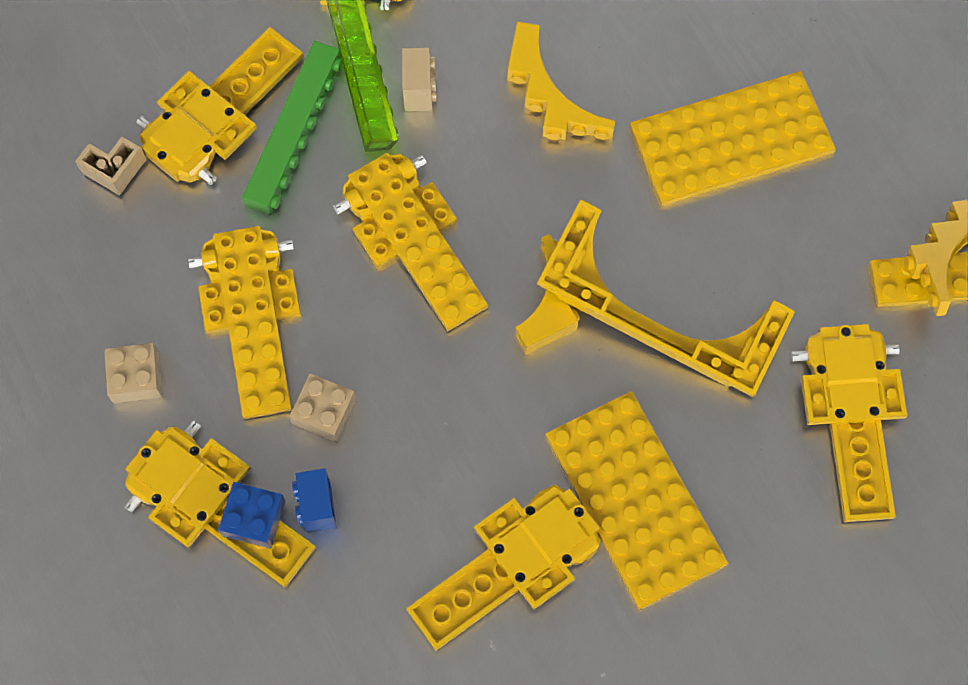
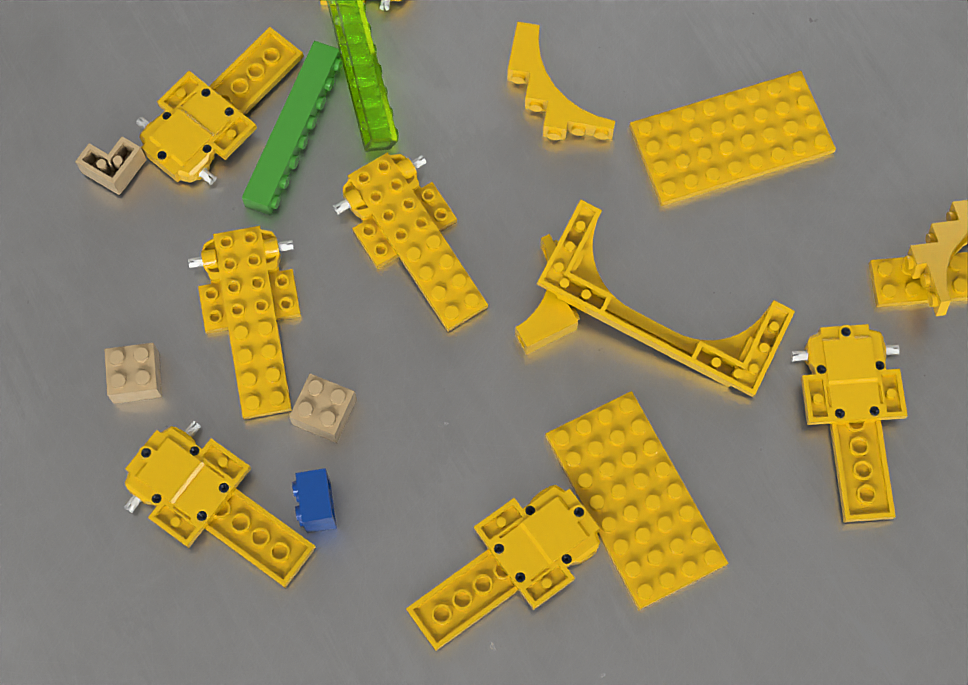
blue brick [218,482,286,549] -> none
tan brick [402,48,436,112] -> none

